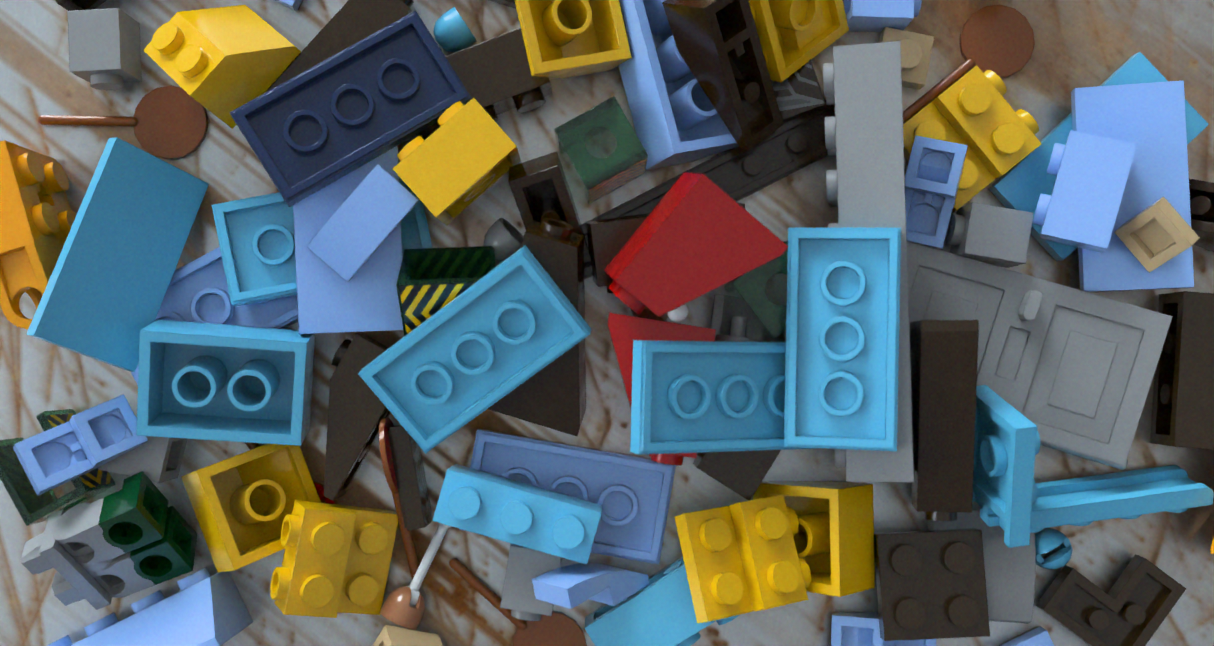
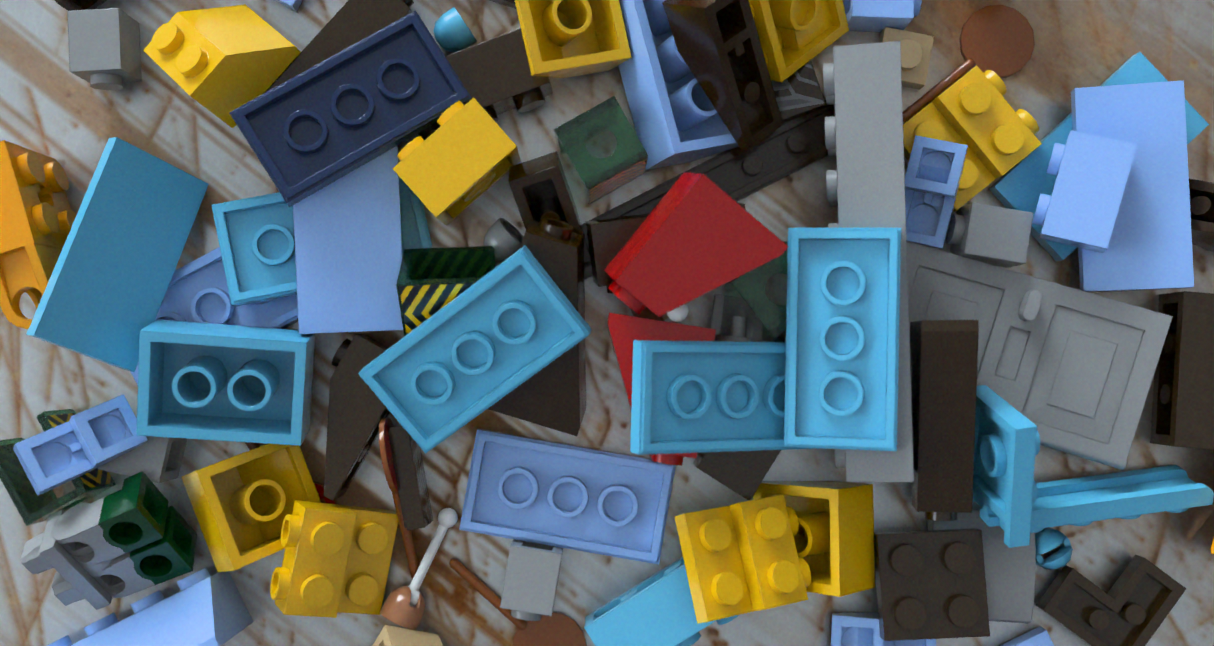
dark orange piece [38,85,208,160] -> none
light blue slope [307,164,419,282] -> none
medium azure brick [432,464,602,565] -> none
light blue slope [532,563,649,609] -> none
tan plate [1114,197,1200,273] -> none

